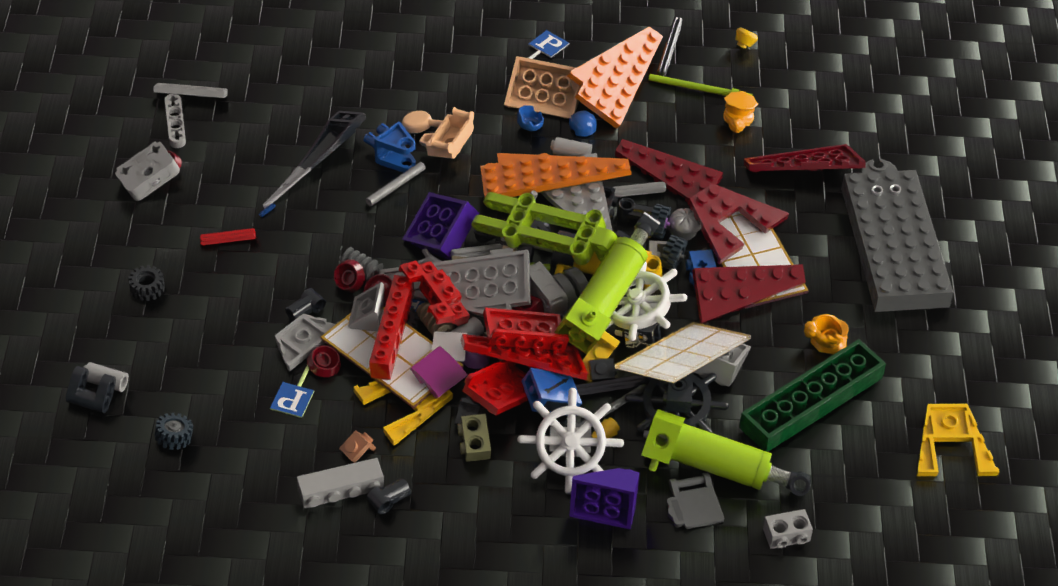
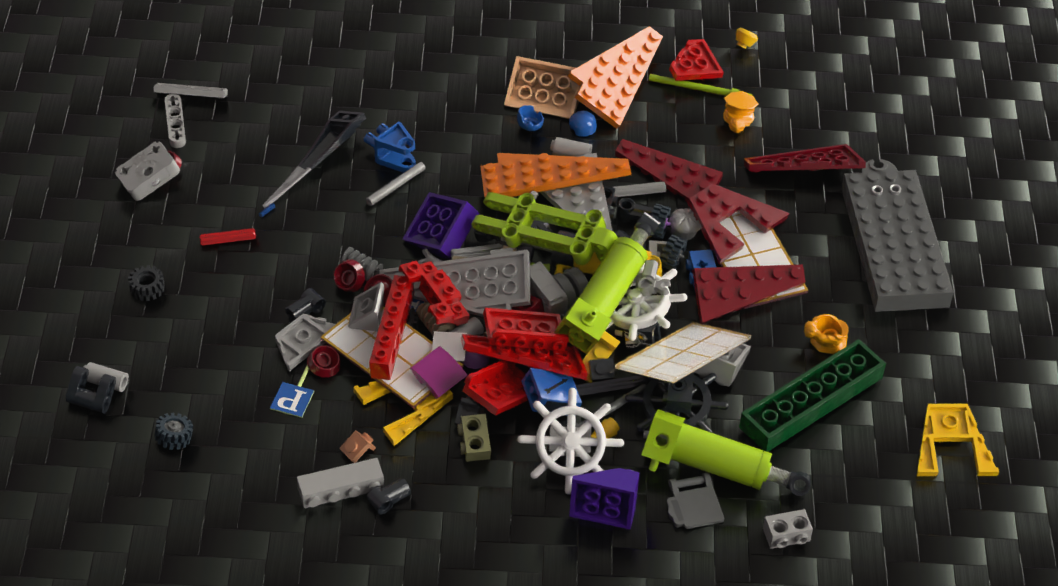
light nougat piece [402,107,474,158] -> none
blue piece [528,30,569,59] -> none
axle [657,17,682,77] -> none
none -> light grey bar [638,260,671,296]
none -> red plate [669,39,724,81]

